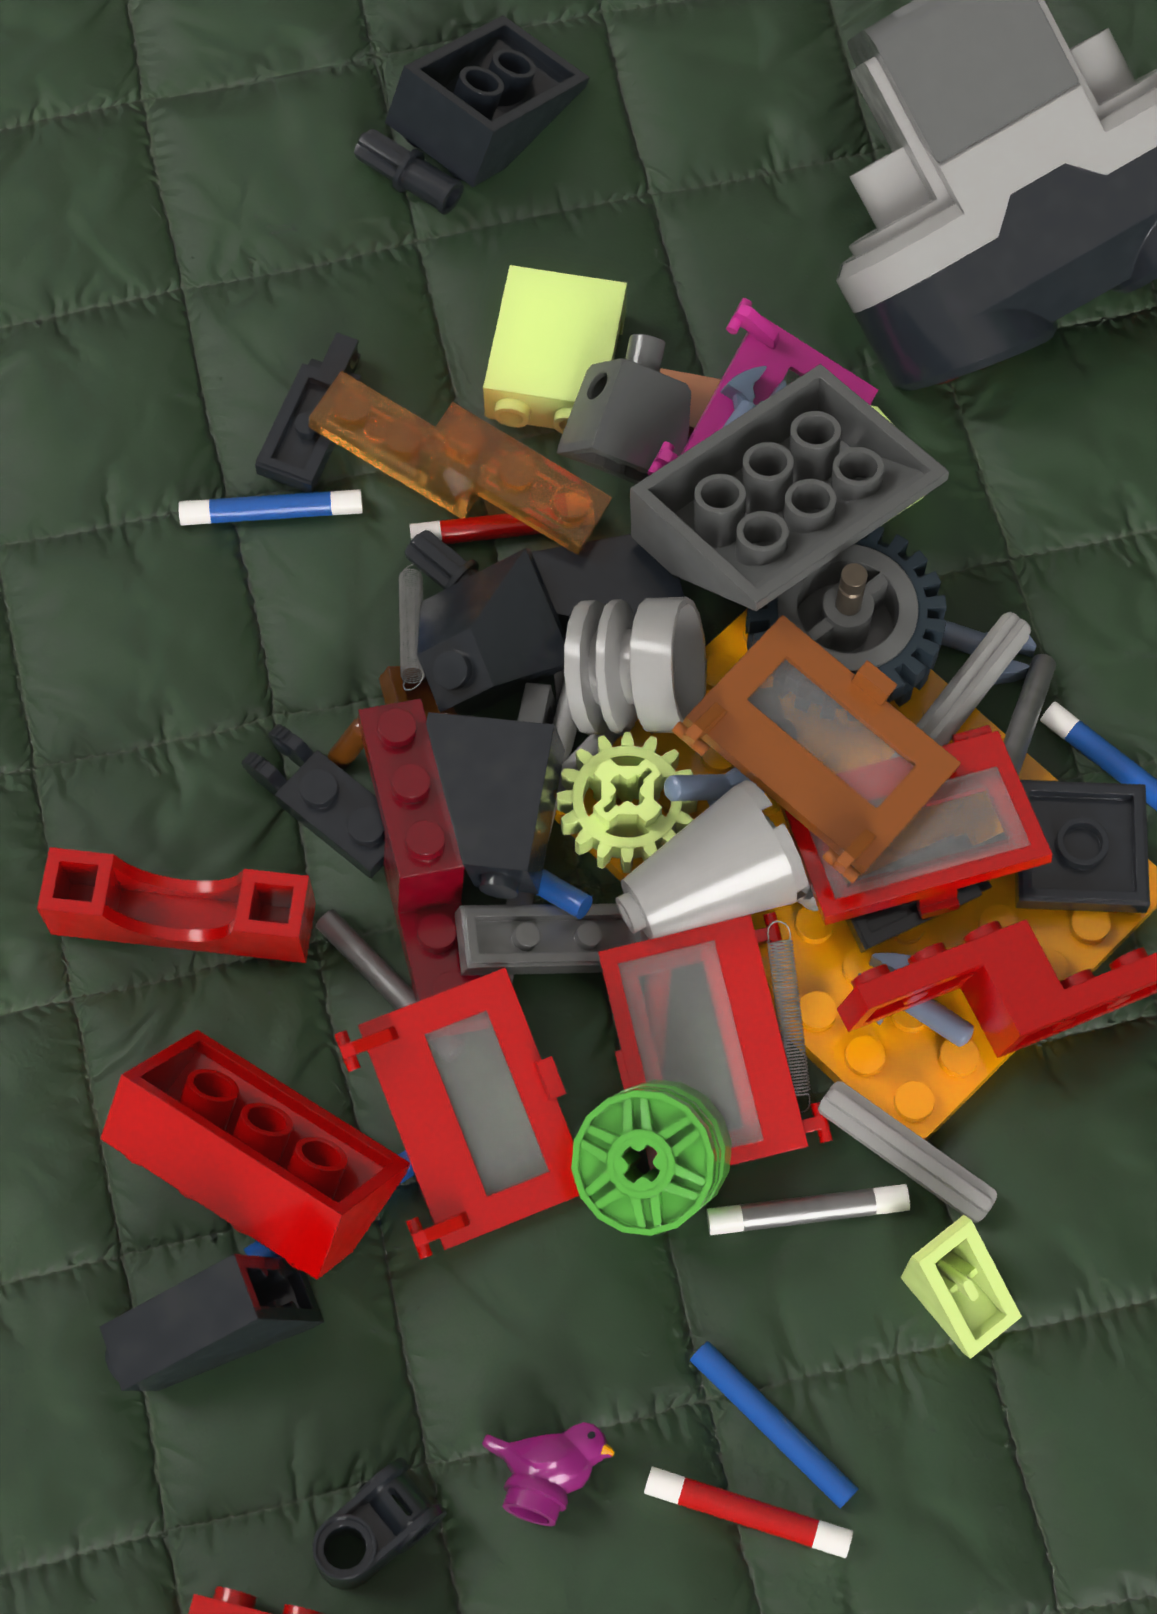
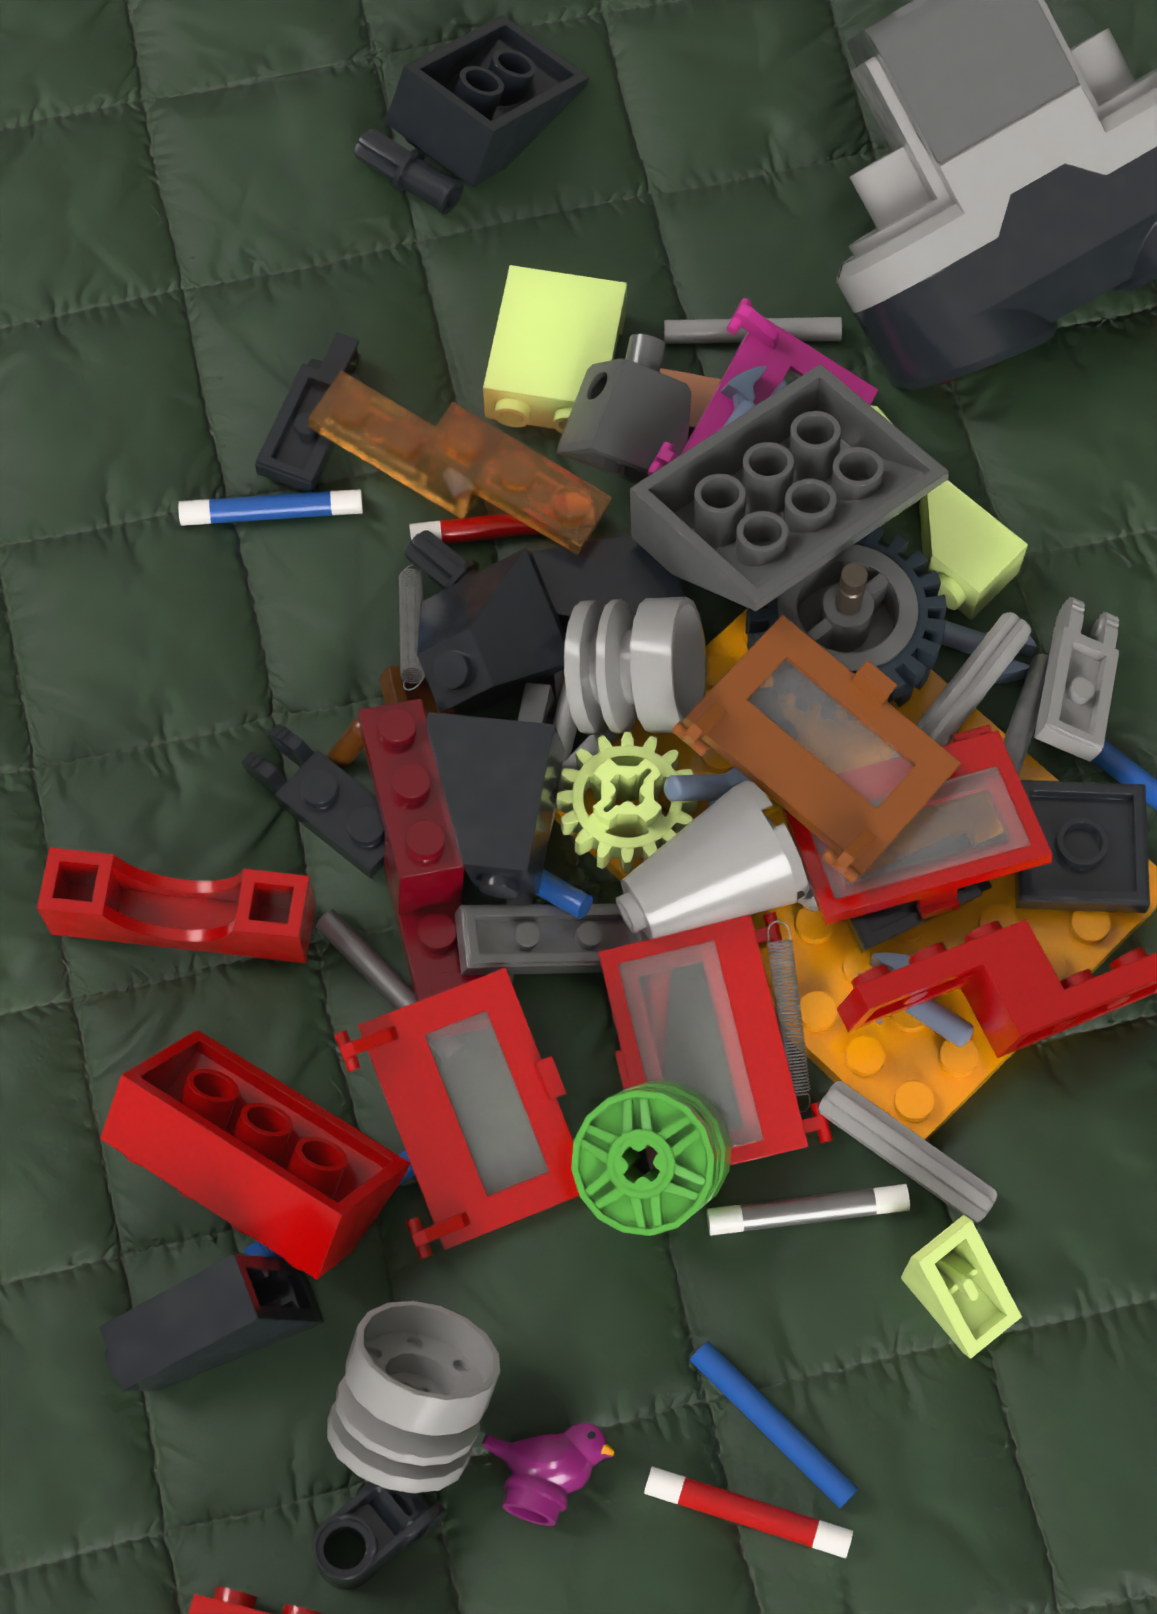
none -> light grey wheel [327,1301,500,1493]
none -> light grey bar [664,317,842,344]
none -> yellowish green slope [919,480,1028,620]
none -> light grey hinge [1034,597,1119,762]

